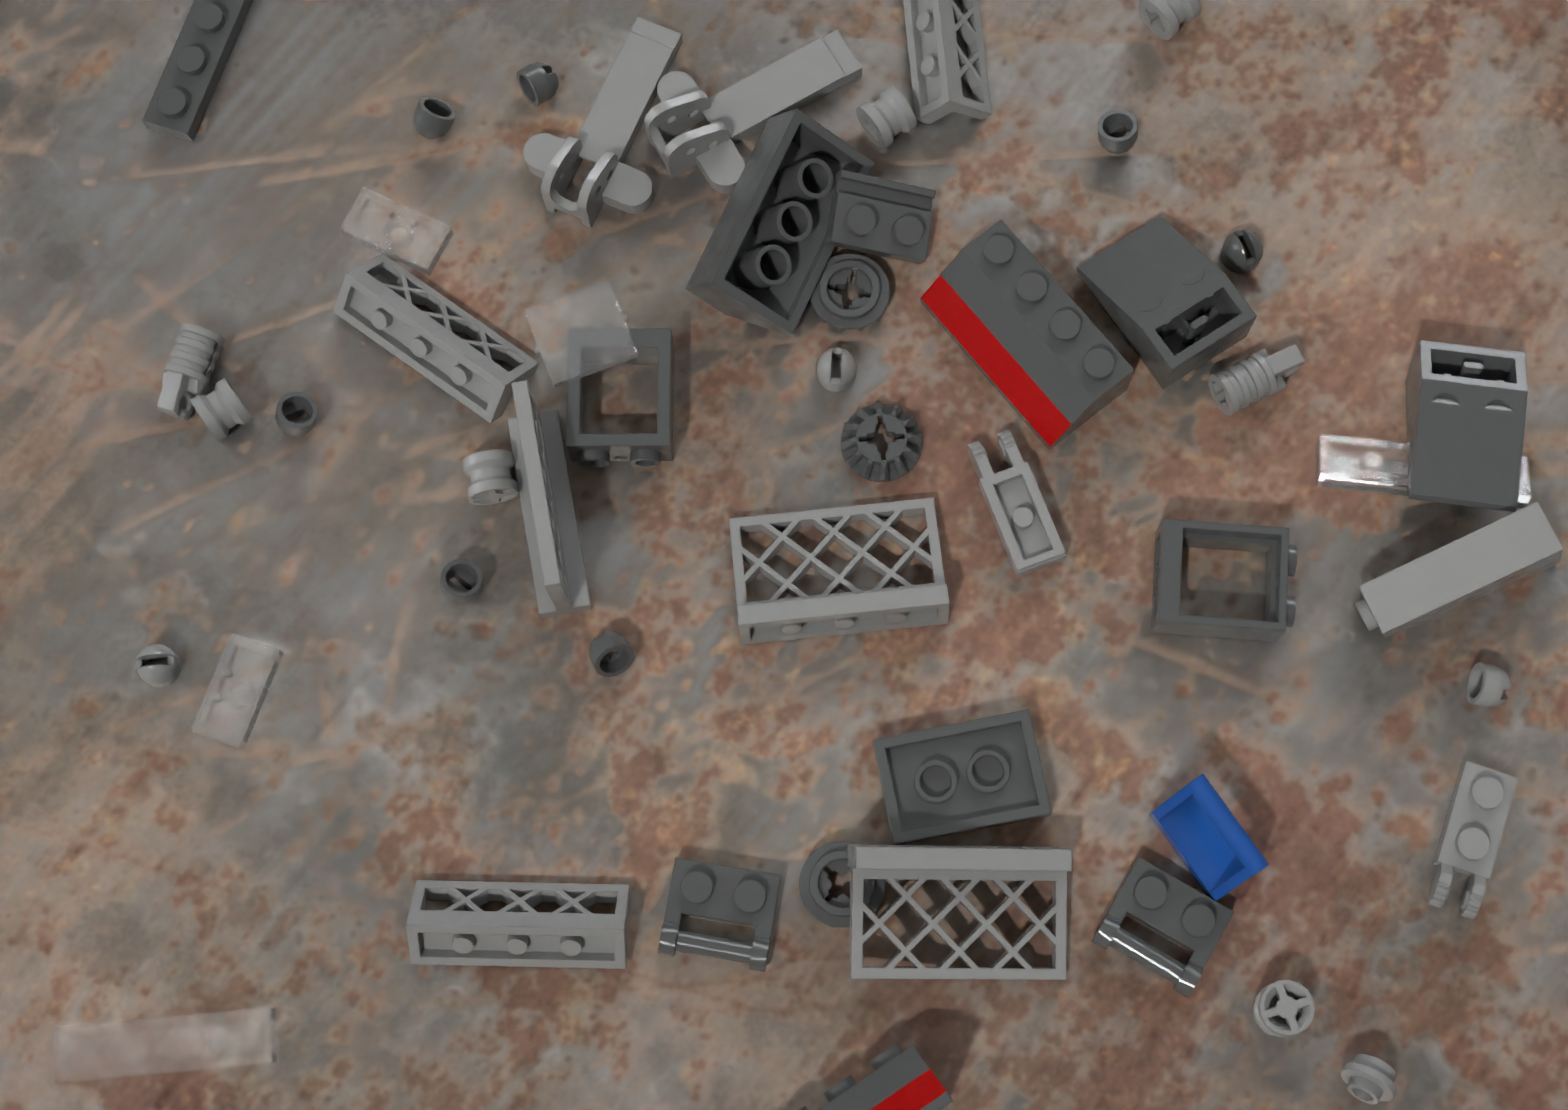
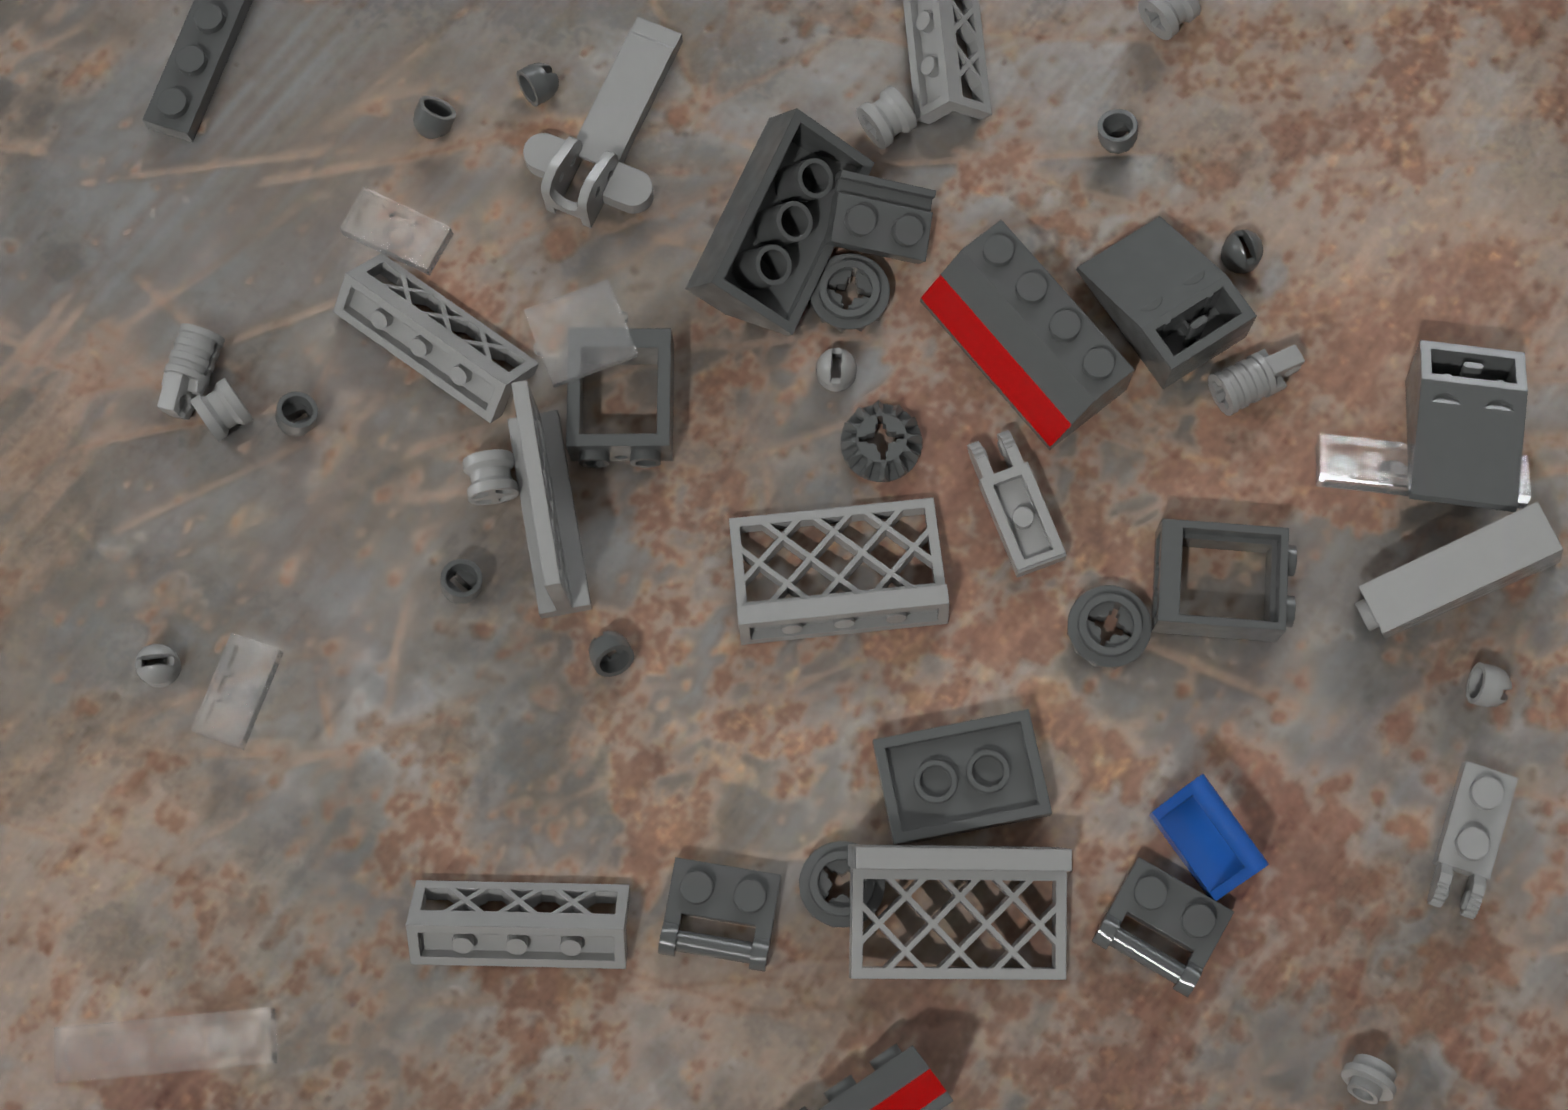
light grey piece [644,30,862,194] -> none
light grey wheel [1252,980,1315,1038] -> none
none -> dark grey gear [1067,585,1152,669]

